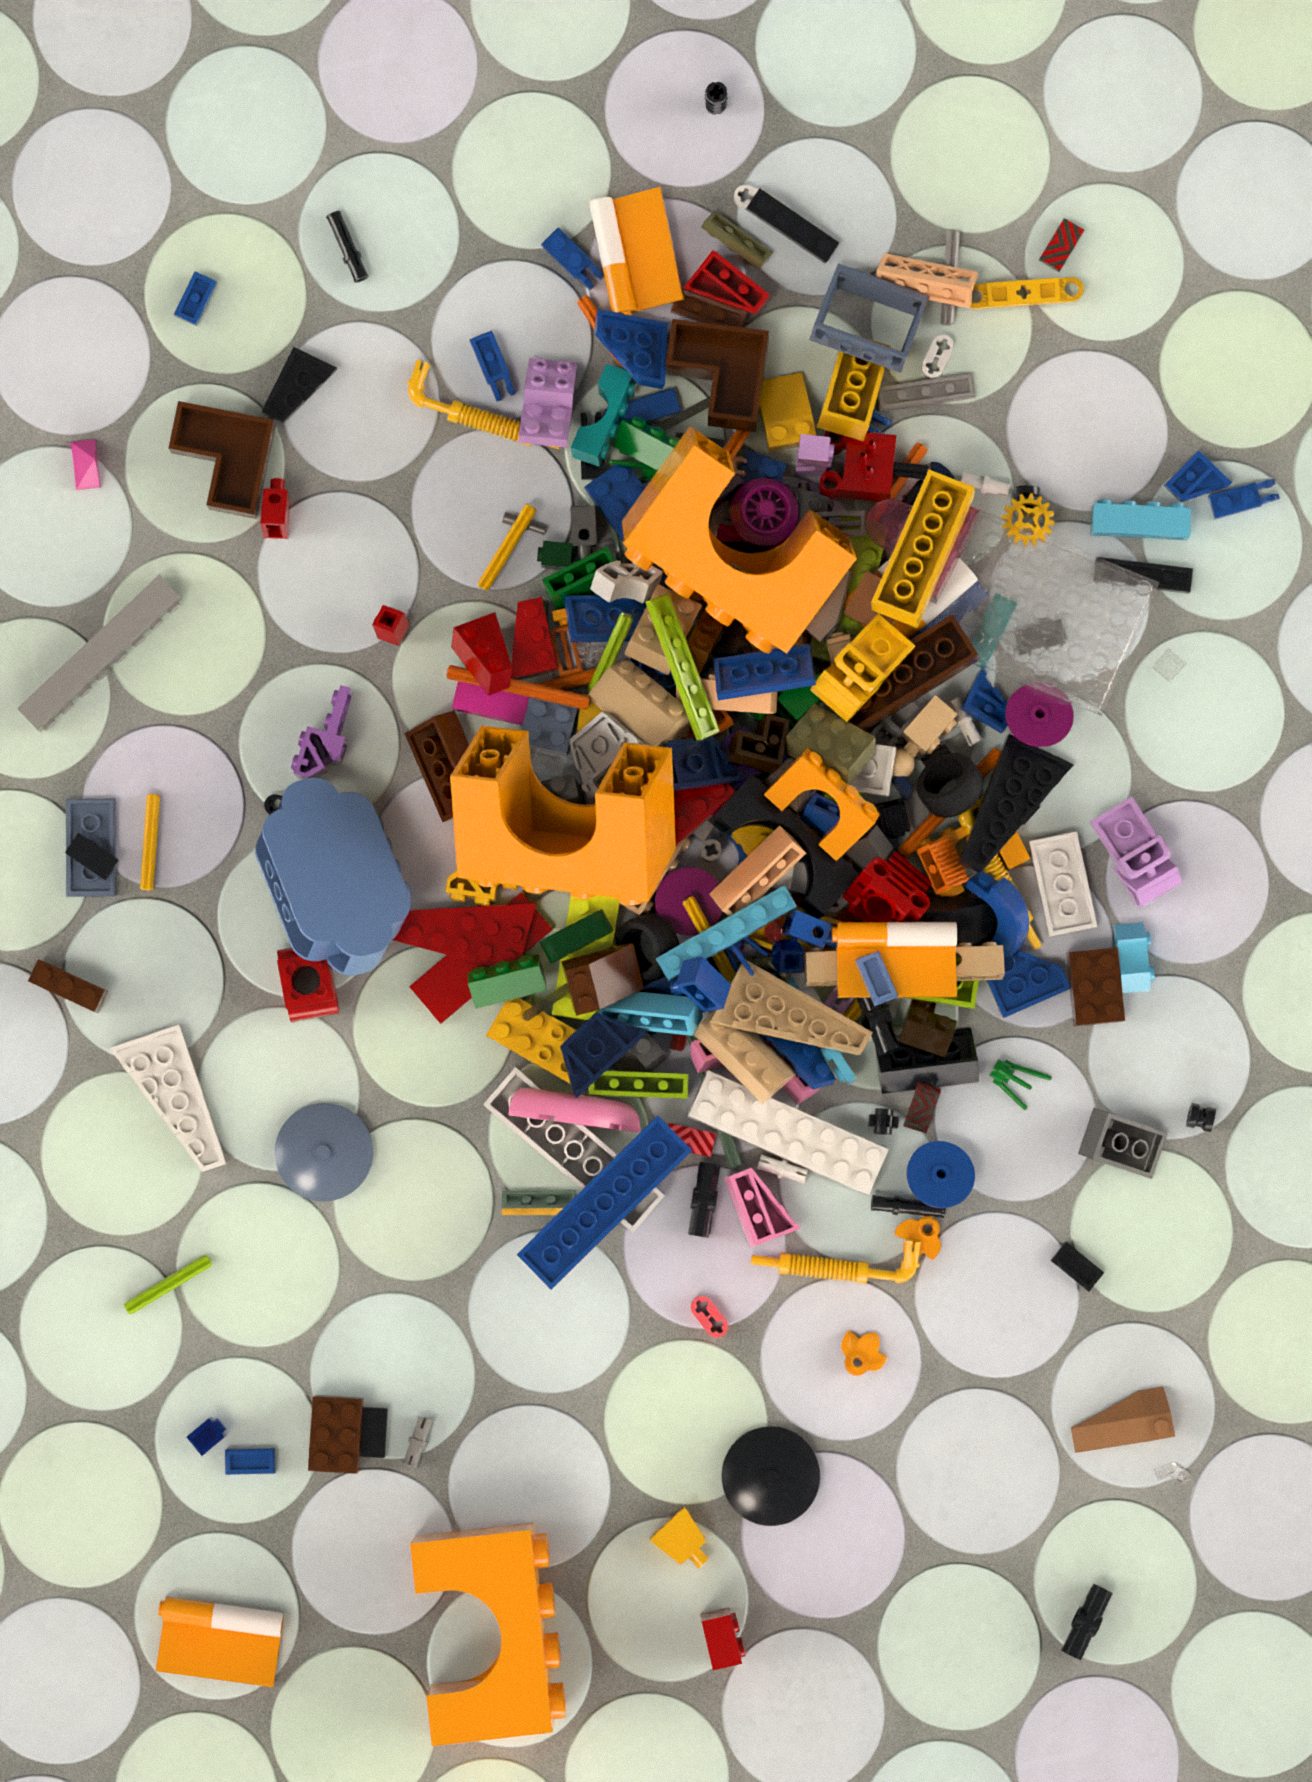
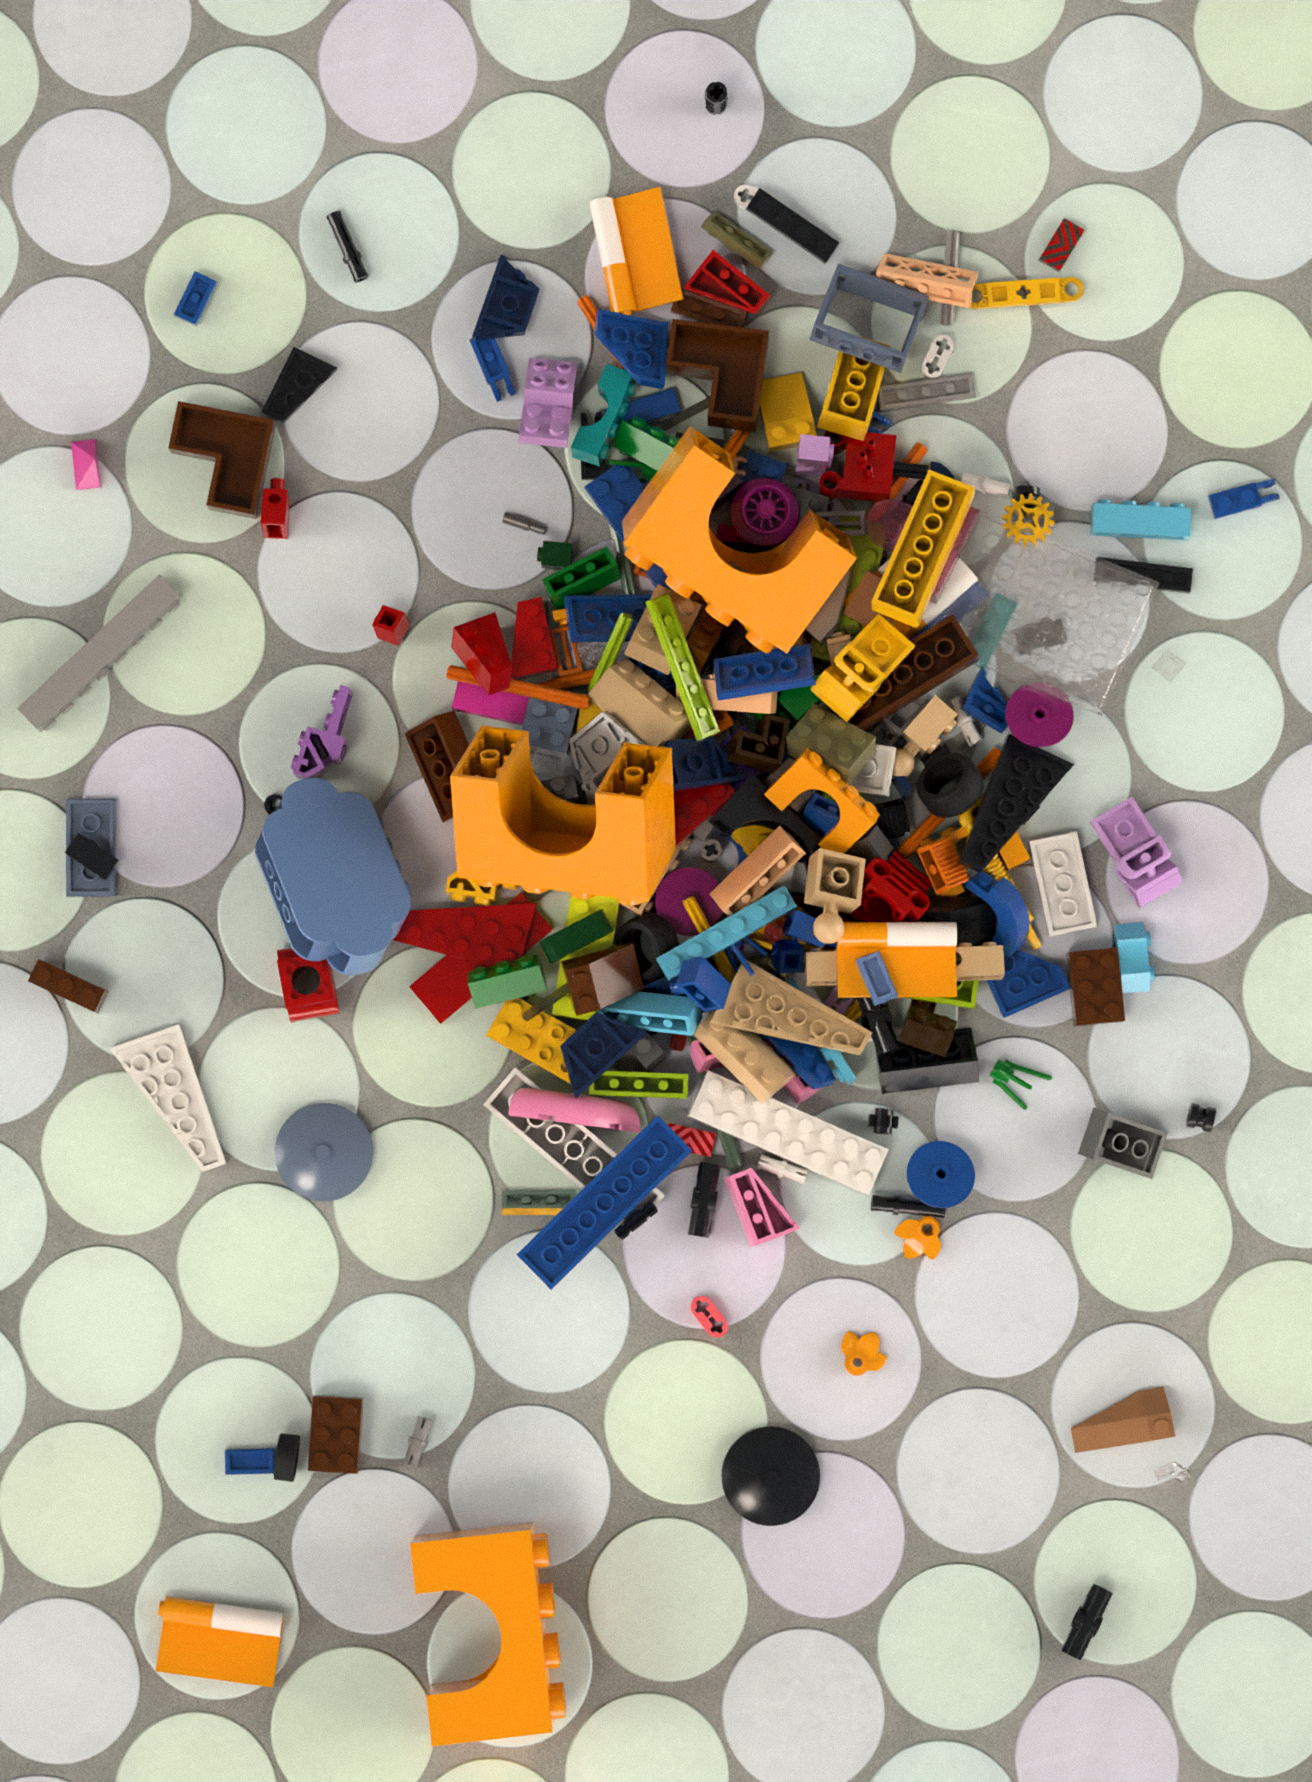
lime axle [124,1255,212,1315] -> none
yellow axle [140,794,160,891] -> none
clear blue brick [186,1417,227,1456] -> none
black tile [360,1407,388,1458] -> none
yellow piece [407,360,560,450] -> none
yellow axle [478,504,536,591] -> none
blue hinge [541,227,604,290] -> none
dark grey torso [570,505,597,560] -> none
white brick [590,561,663,604] -> none
yellow torso [650,1506,709,1568] -> none
red brick [700,1608,746,1671] -> none
yellow piece [751,1239,921,1284] -> none
clear smoke tile [903,1082,941,1134] -> none
black tile [1050,1242,1104,1292] -> none
blue wing [1164,450,1232,503] -> none
none -> black tyre [274,1433,300,1482]
none -> dark blue wing [472,255,540,341]
none -> black axle [614,1202,658,1240]
none -> tan brick [804,848,866,944]

